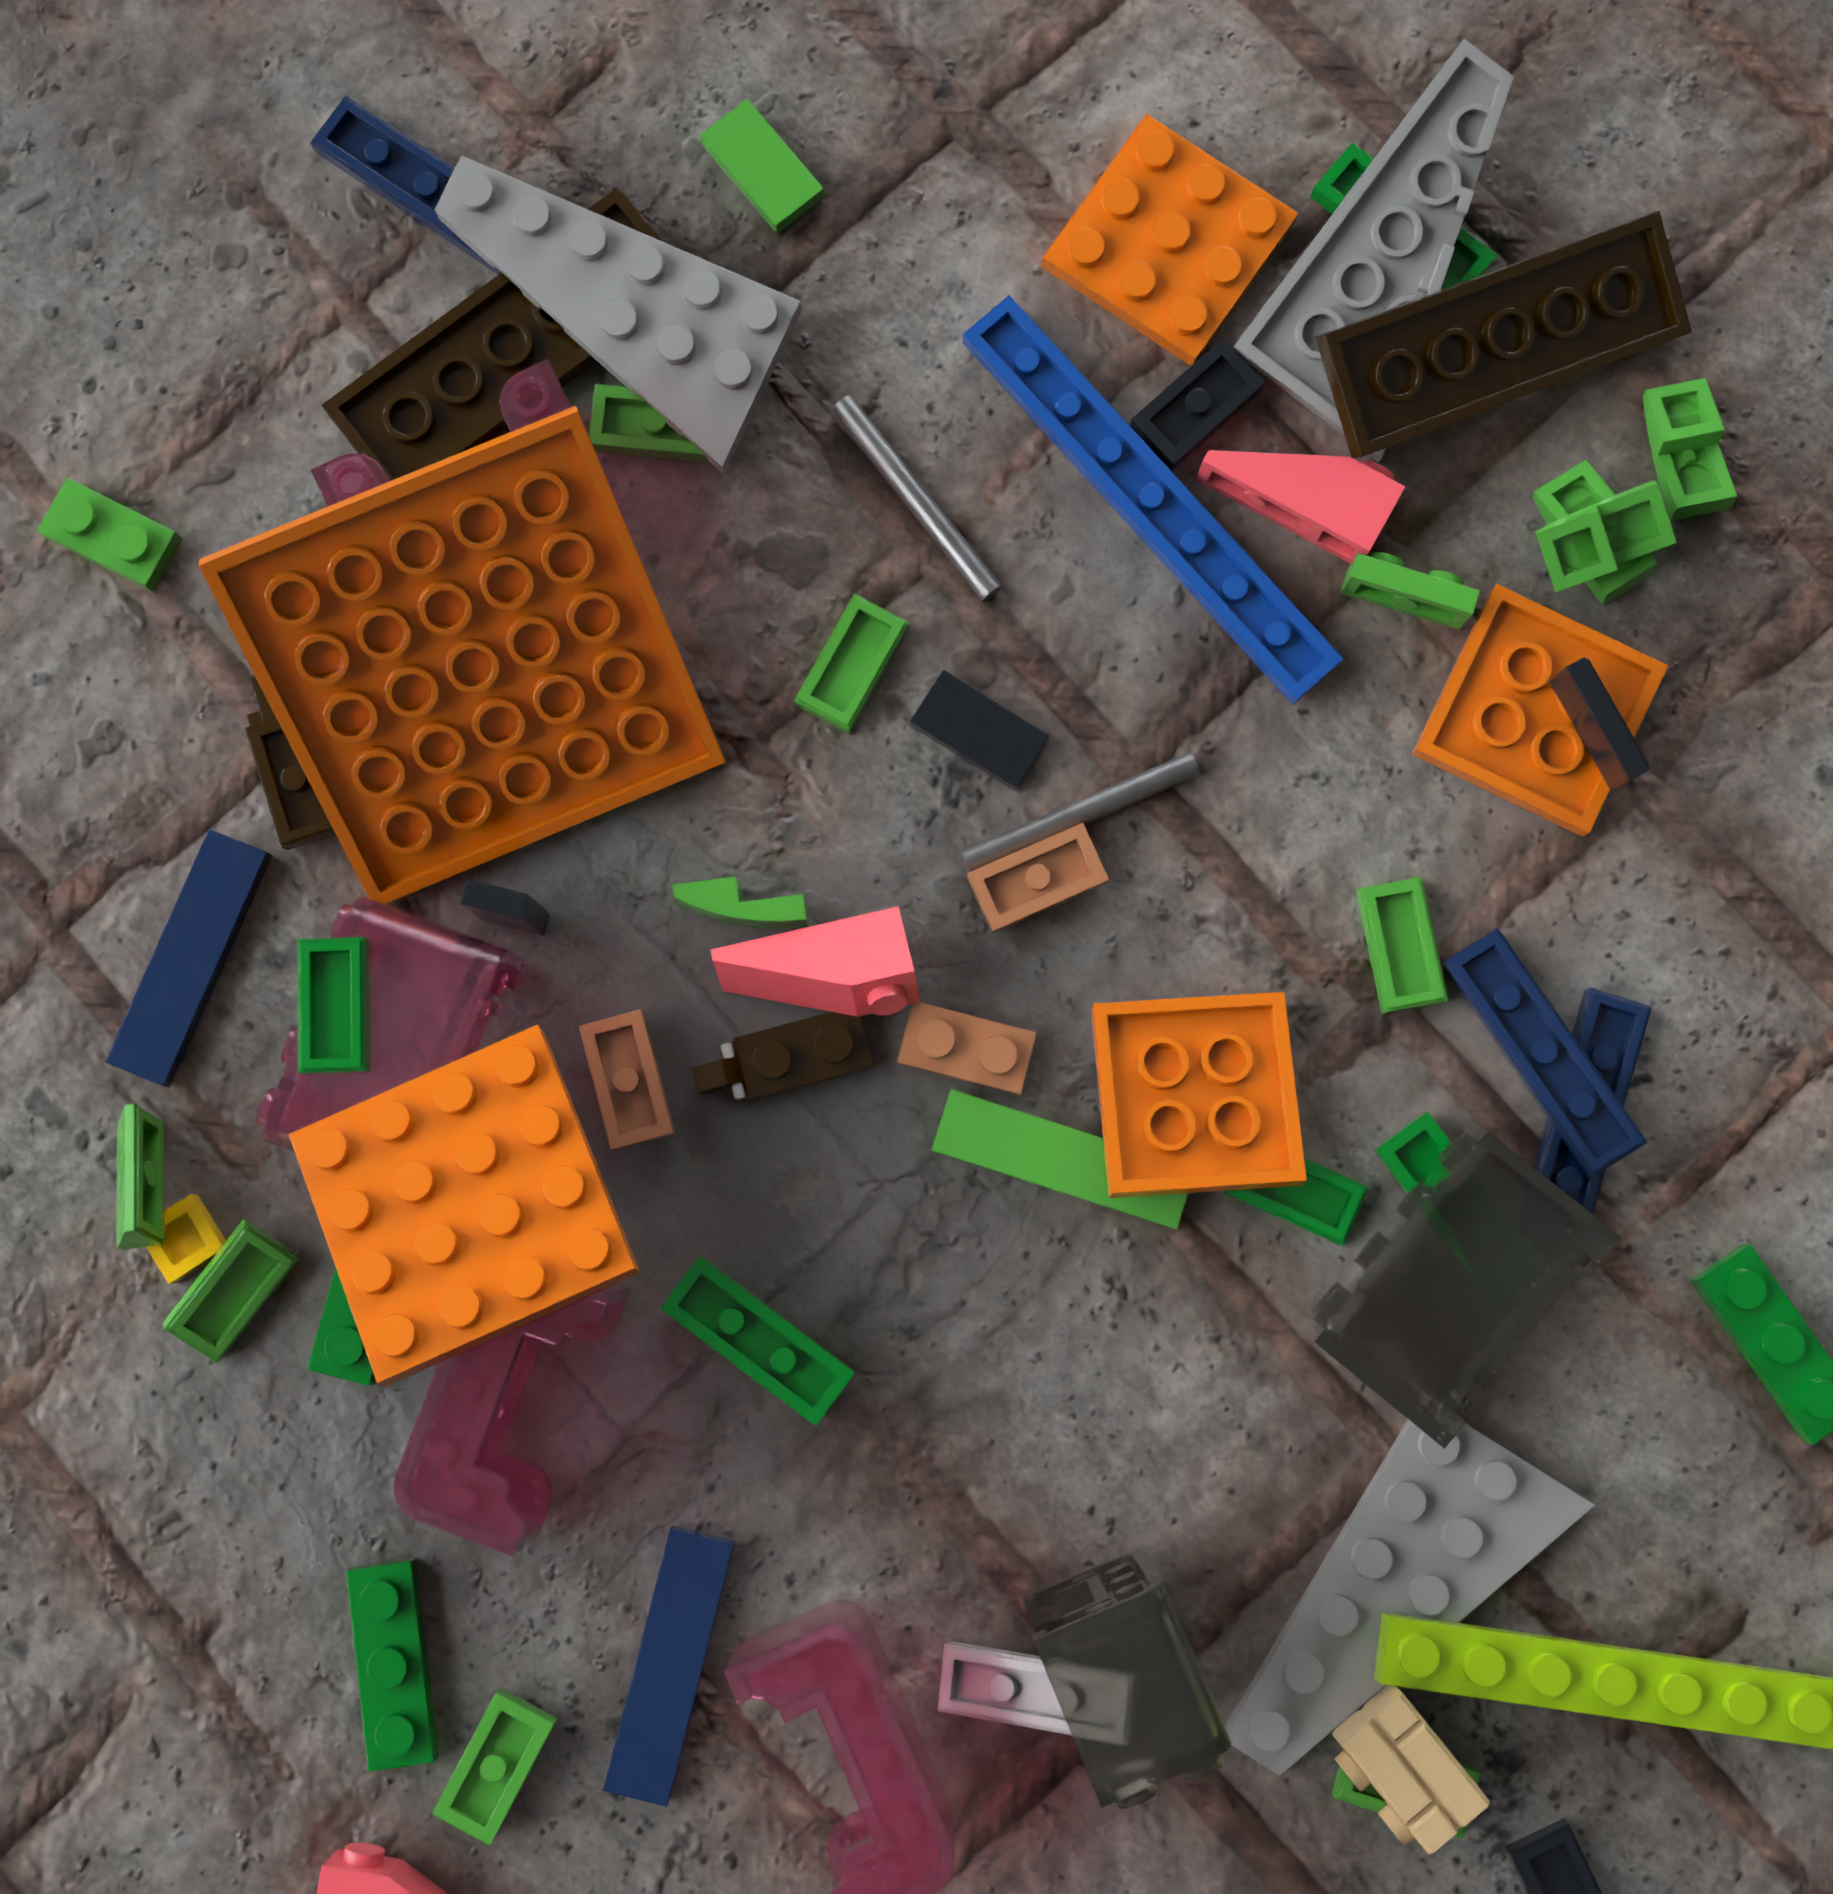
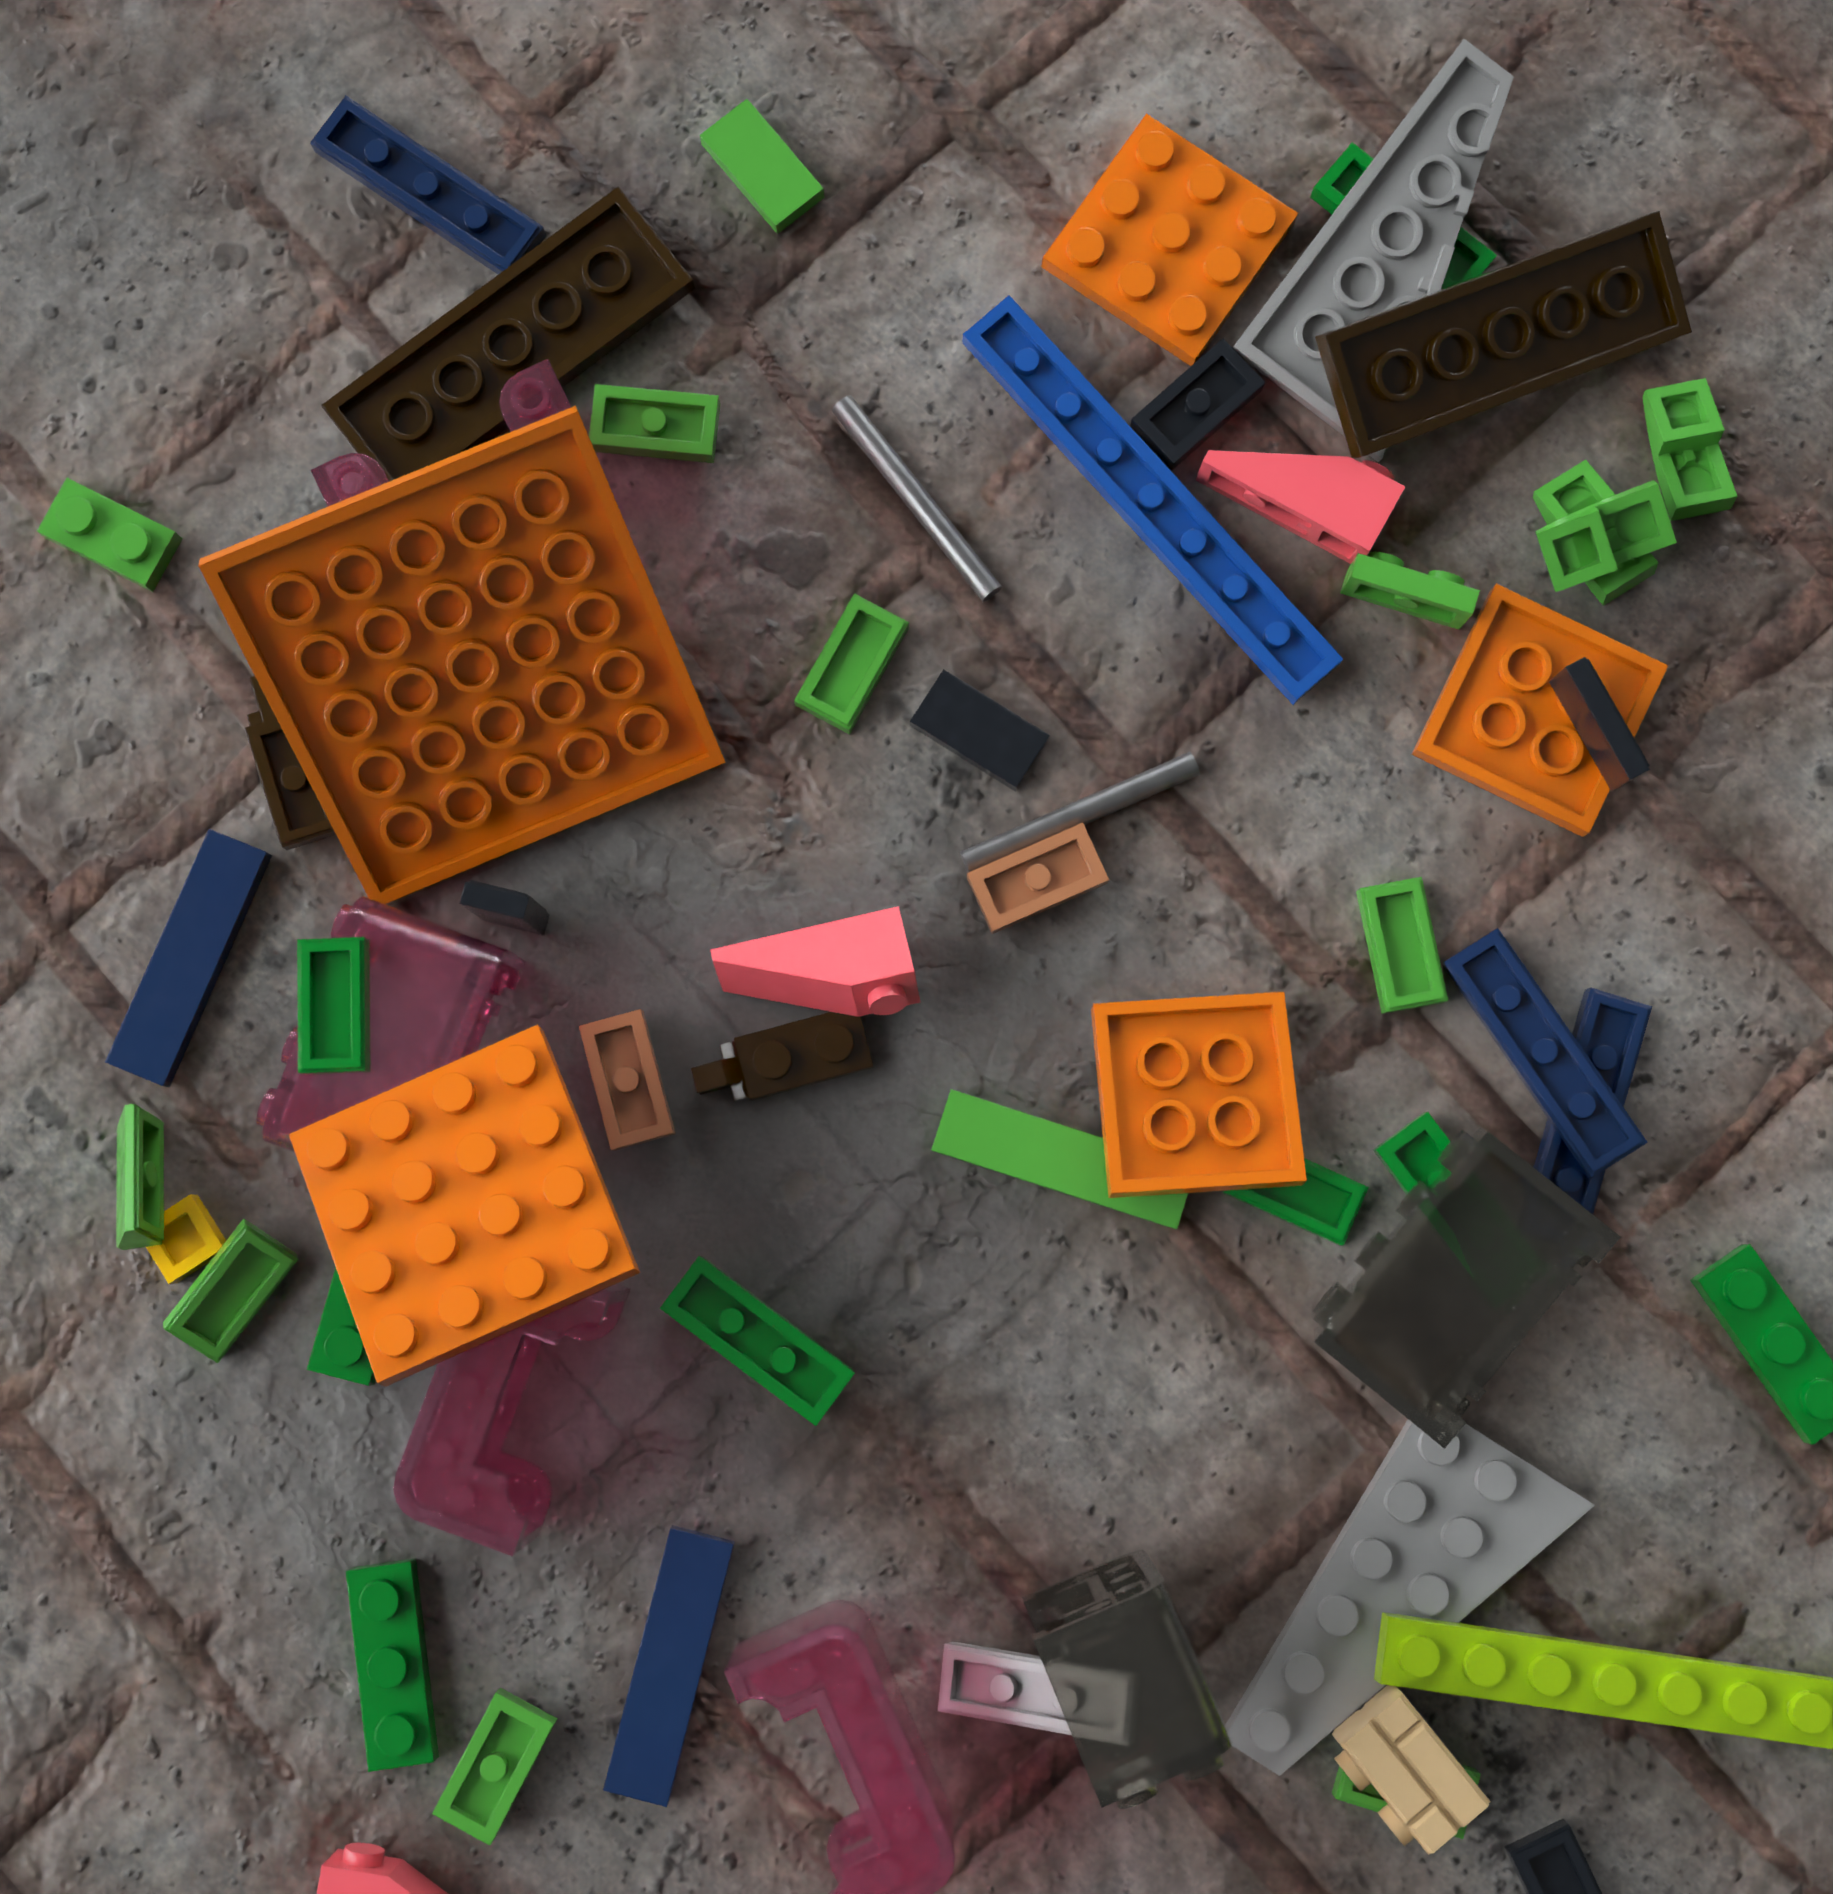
light grey wing [435,155,802,475] -> none
bright green slope [672,877,809,929] -> none
nougat plate [897,1003,1036,1096] -> none

